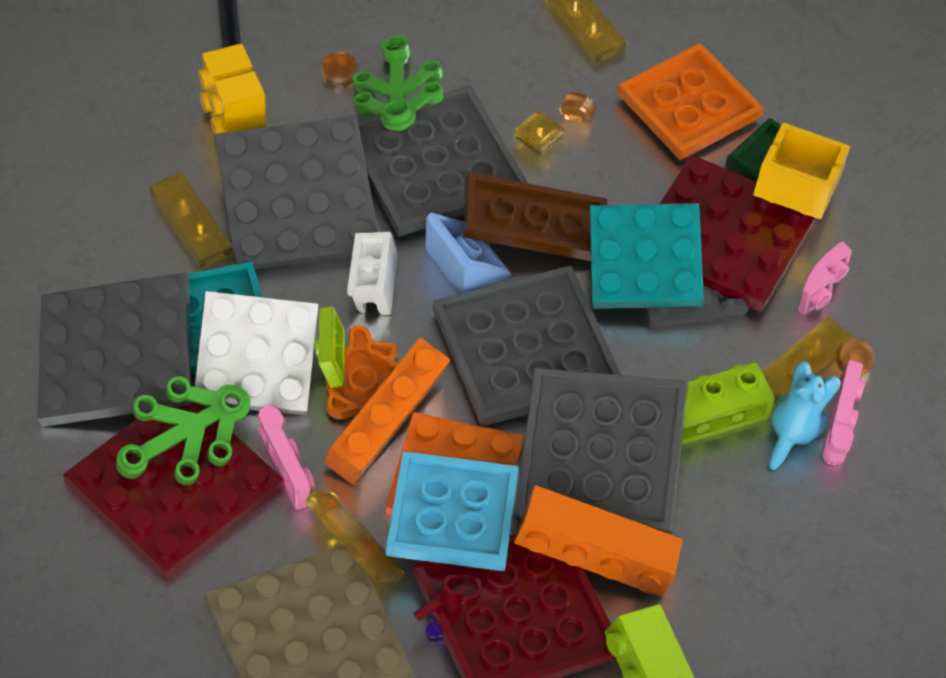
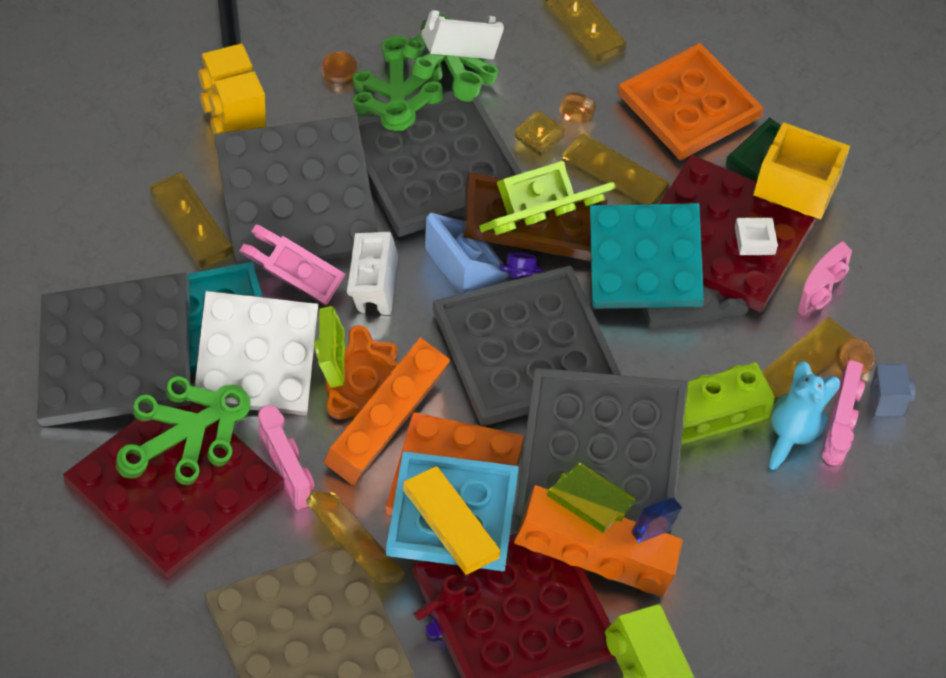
none -> bright pink hinge [239,224,346,307]
none -> bright green plant [403,14,499,102]
none -> yellow tile [403,466,501,575]
none -> white hinge [421,10,504,59]
none -> lime bracket [479,161,616,235]
none -> dark purple plate [499,252,542,279]
none -> clear neon green piece [547,463,636,533]
none -> clear yellow tile [562,132,670,205]
none -> clear blue tile [631,497,682,543]
none -> white plate [735,218,778,255]
none -> sand blue plate [871,364,915,416]

